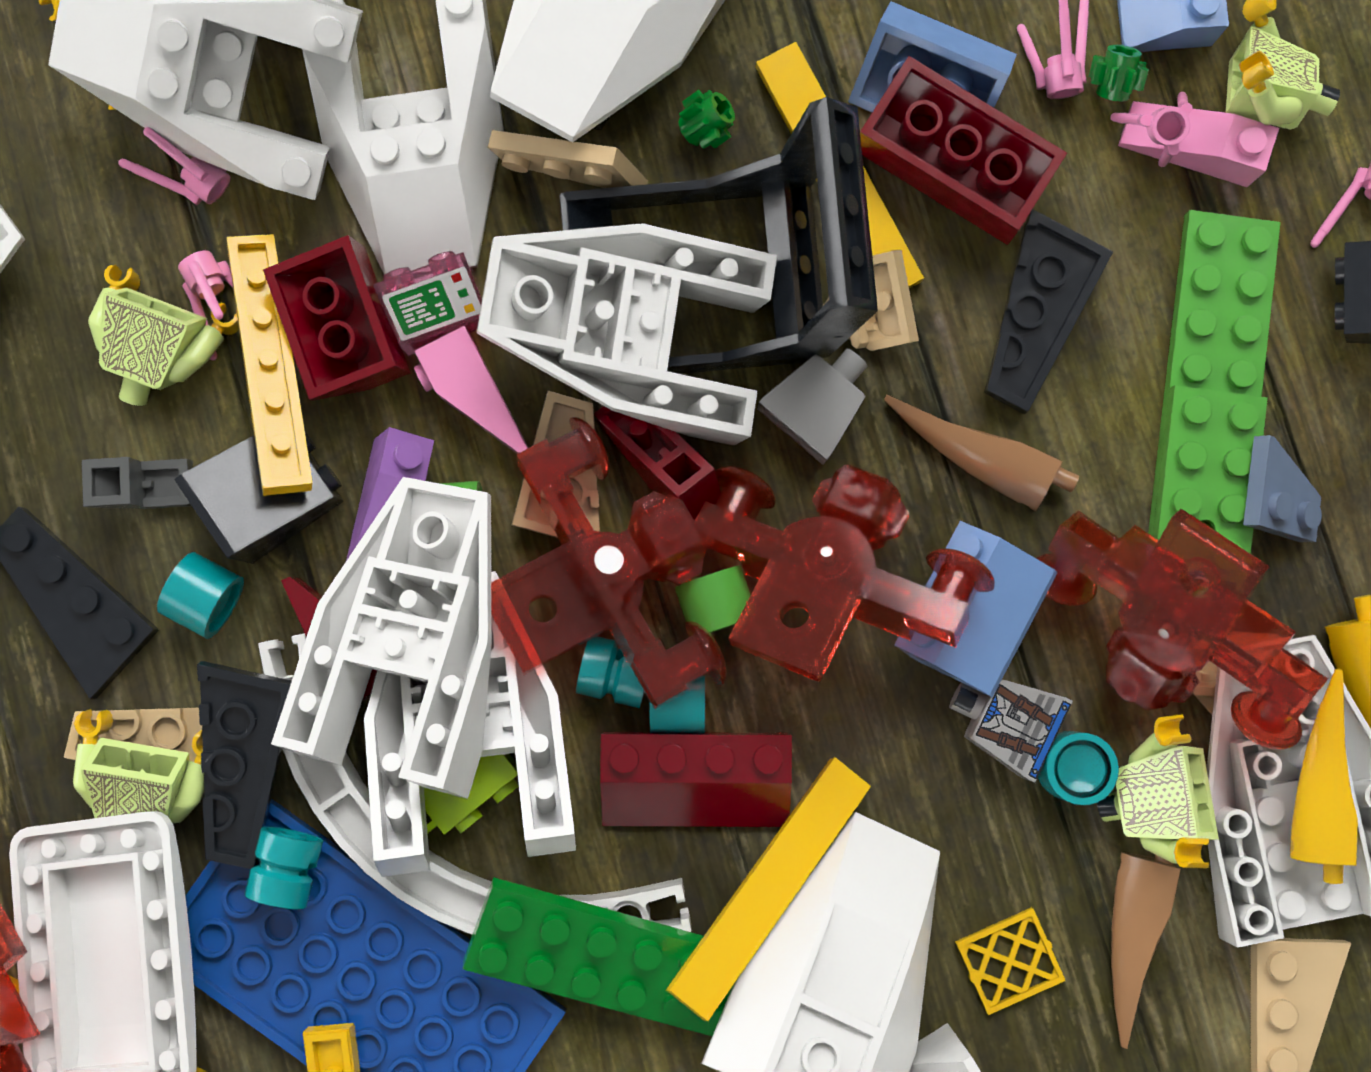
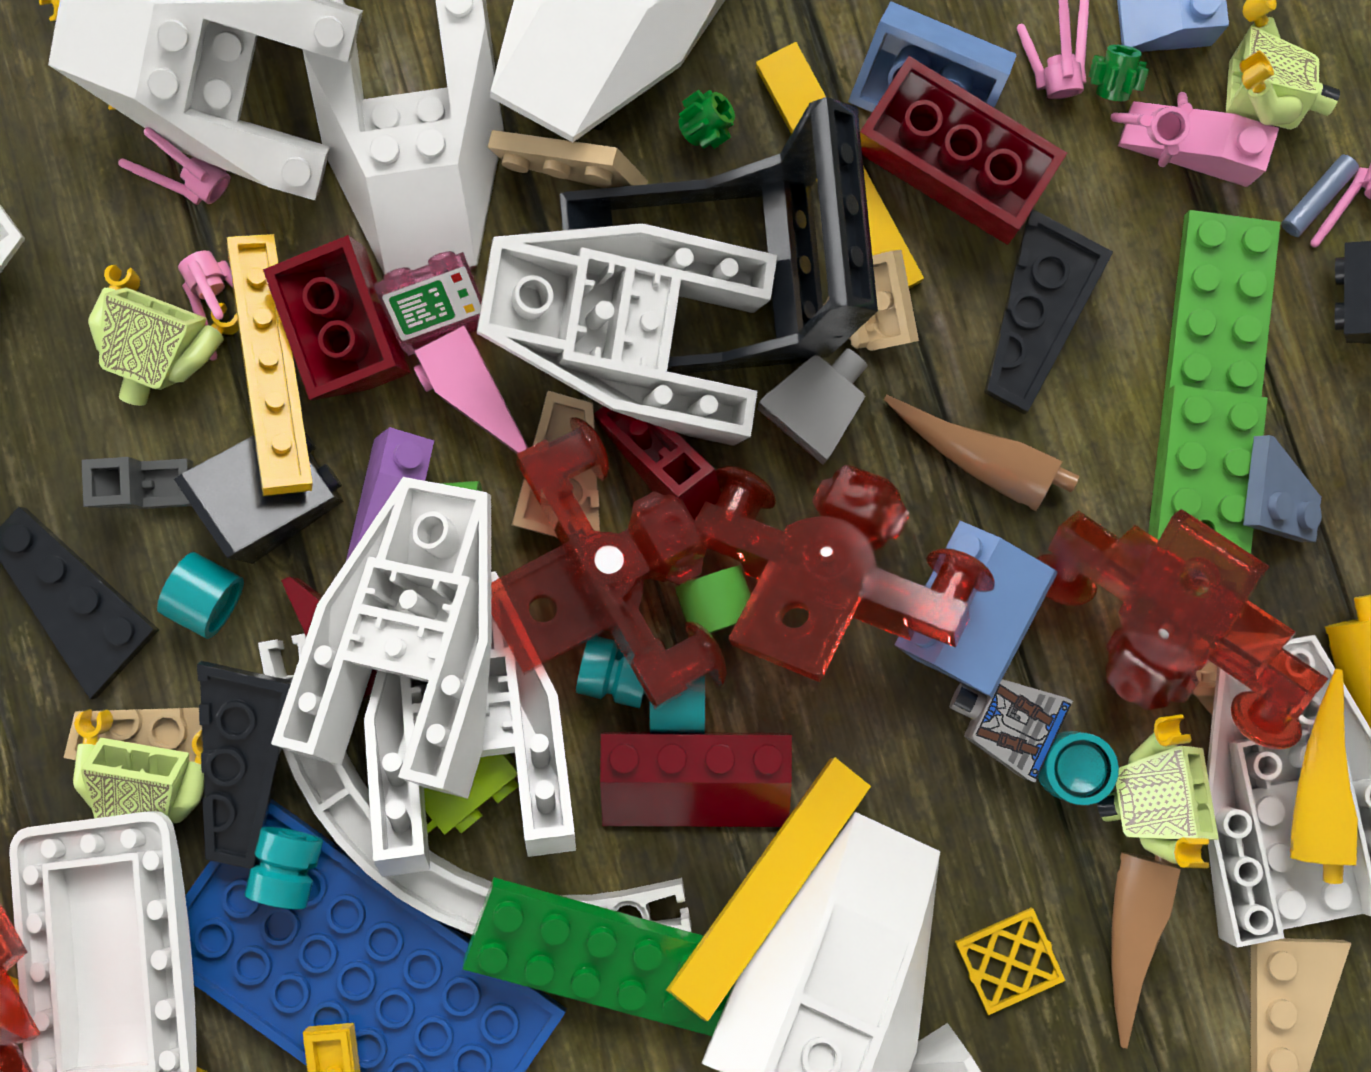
none -> sand blue piece [1281,154,1359,237]

